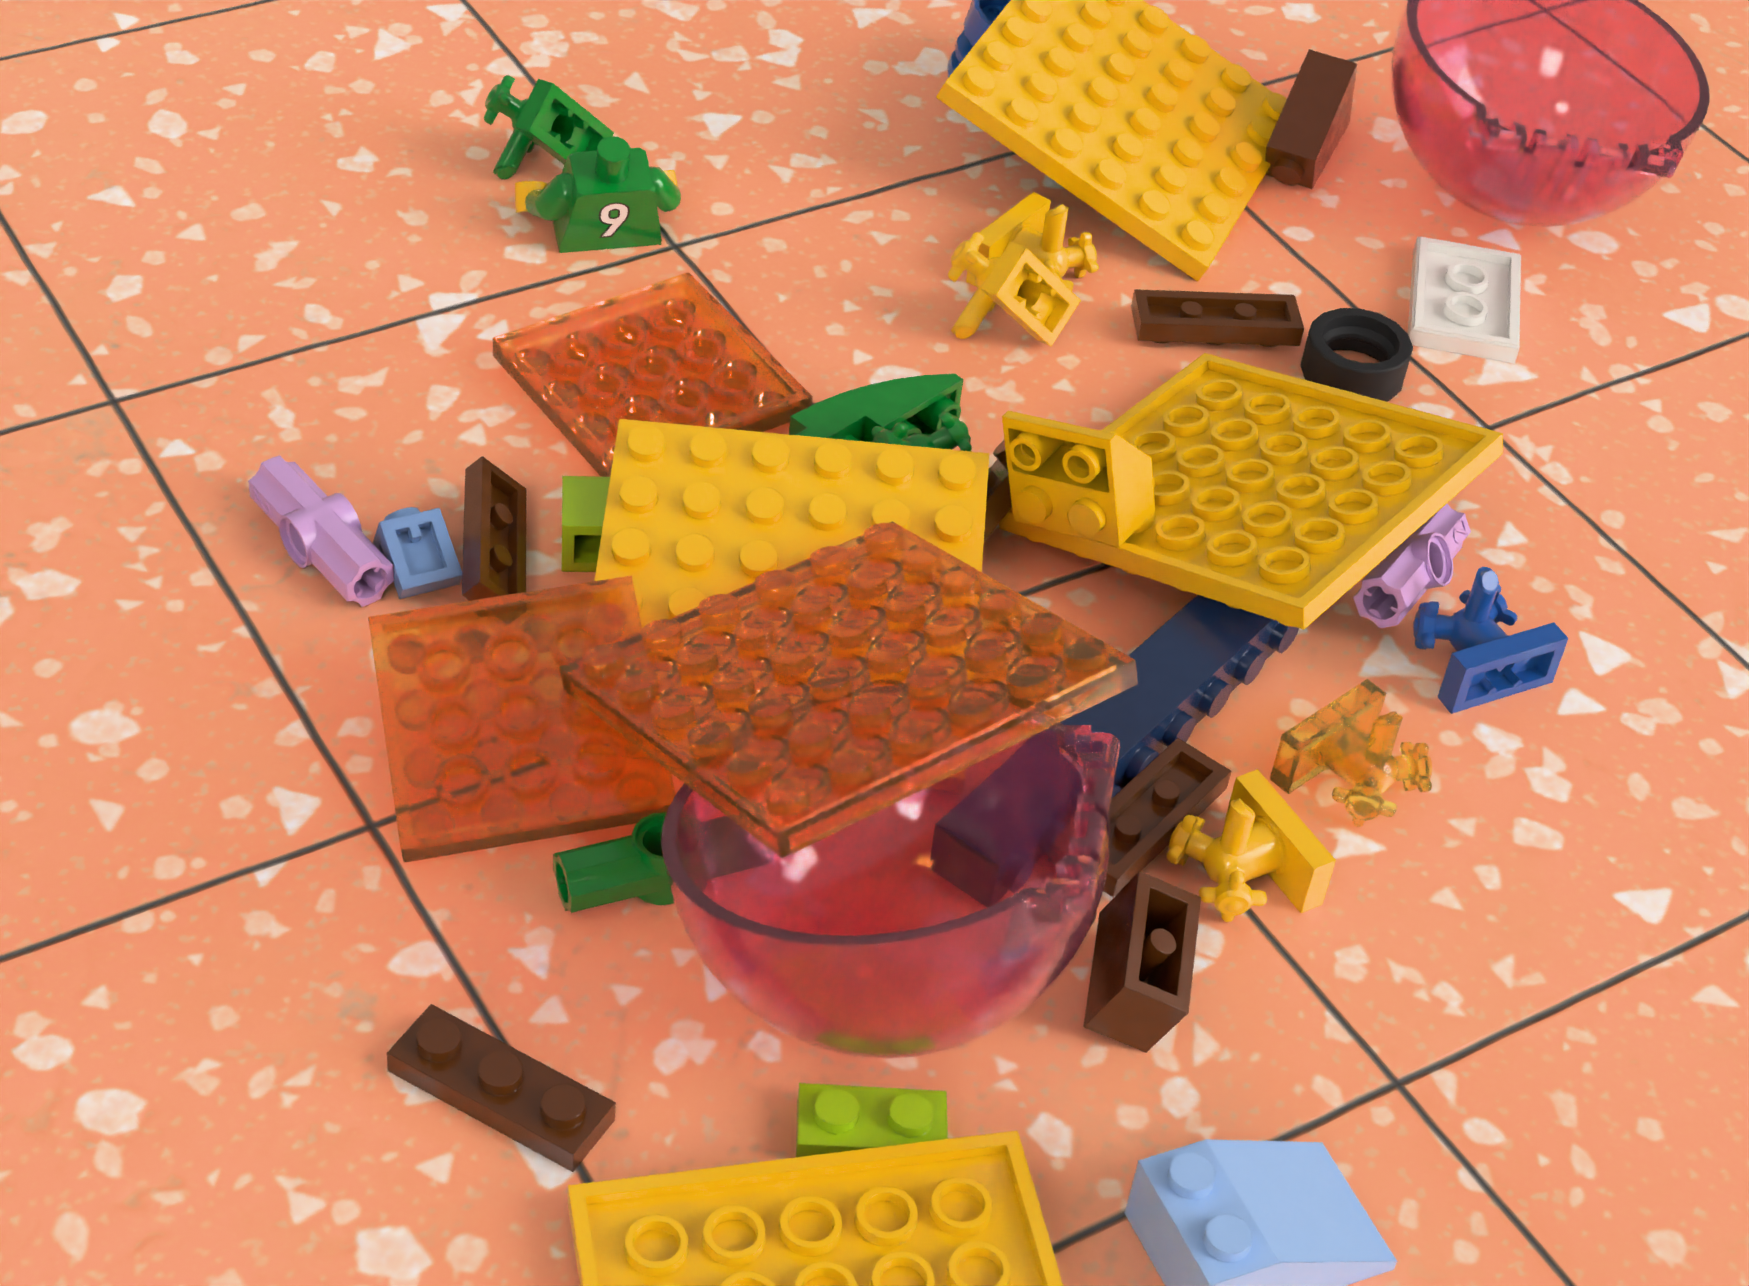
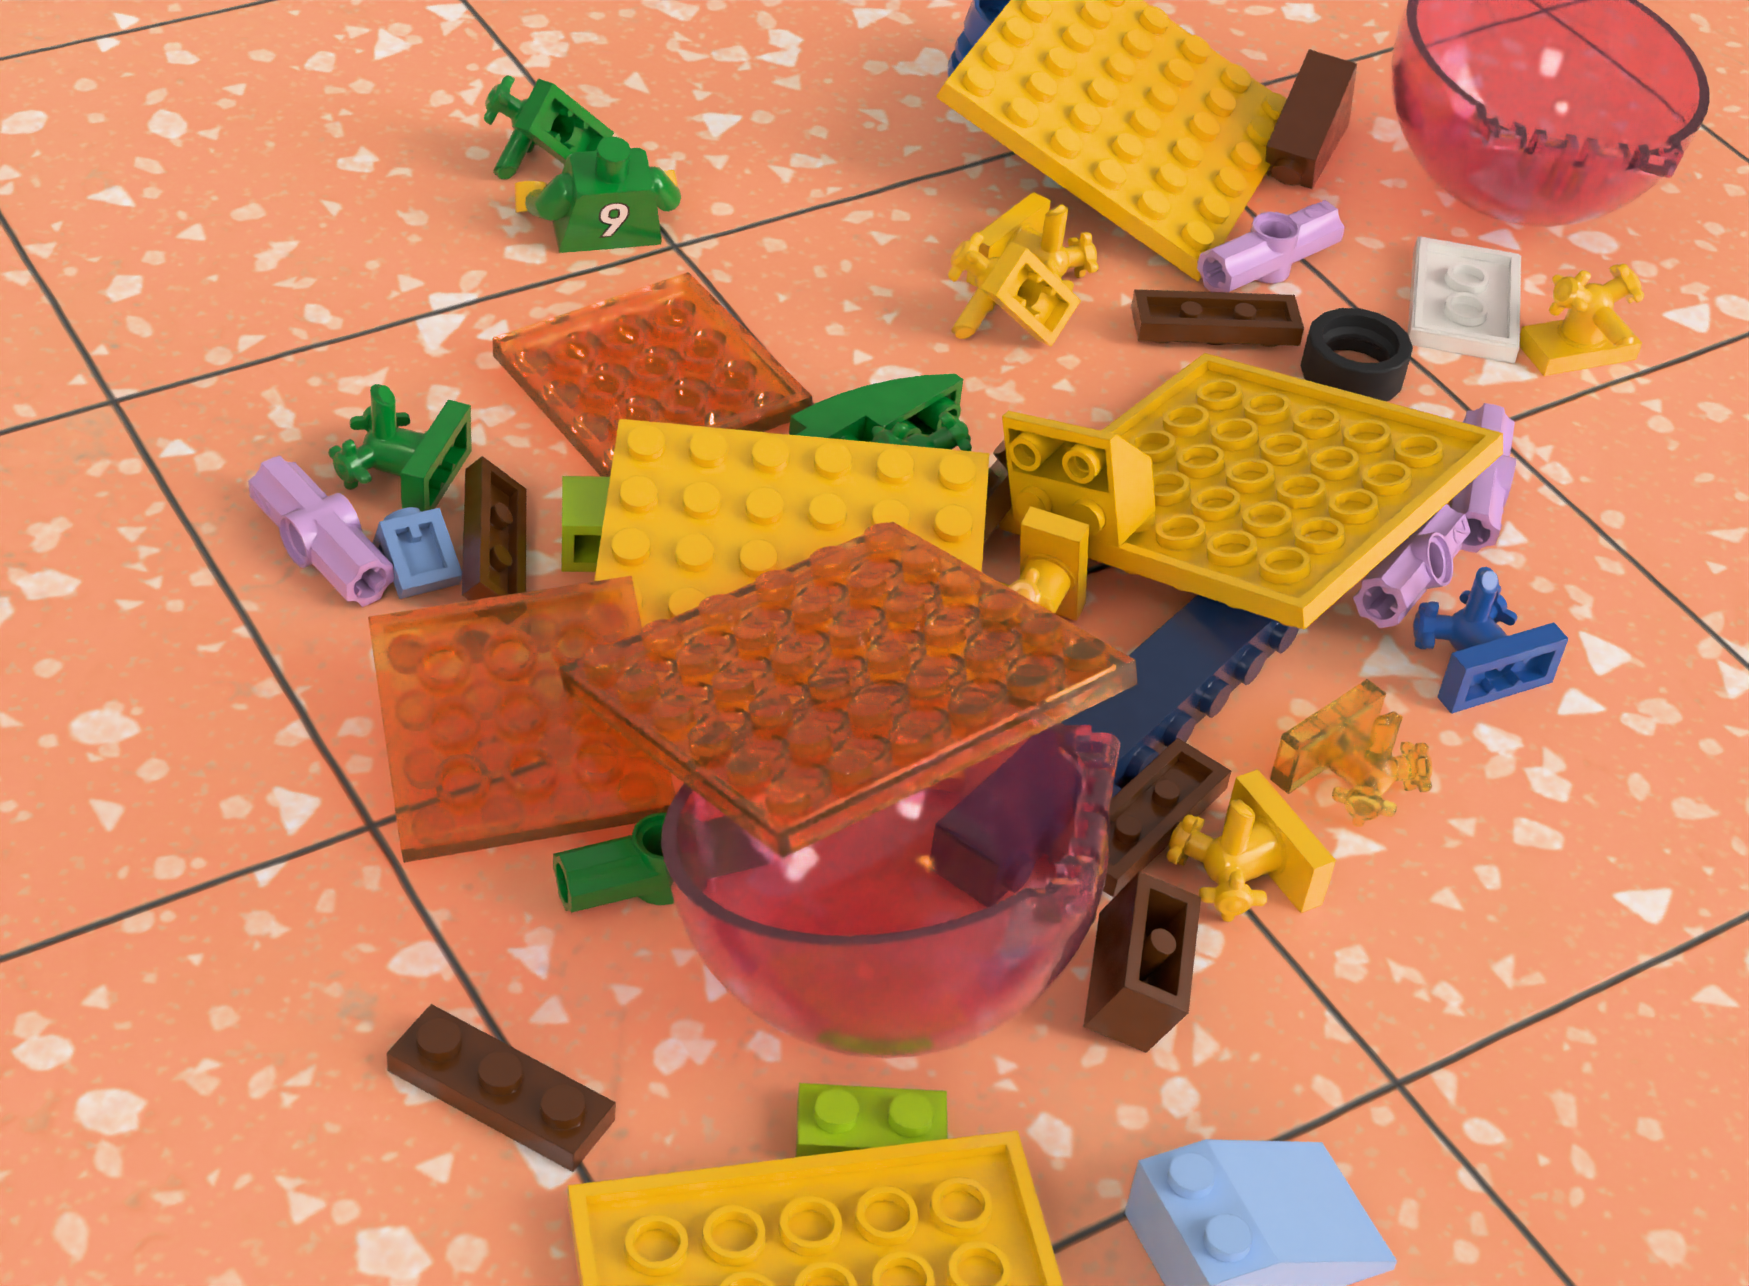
none -> green piece [328,384,472,512]
none -> yellow piece [980,506,1089,662]
none -> lavender piece [1197,200,1345,292]
none -> lavender piece [1450,403,1516,553]
none -> yellow piece [1519,264,1644,376]

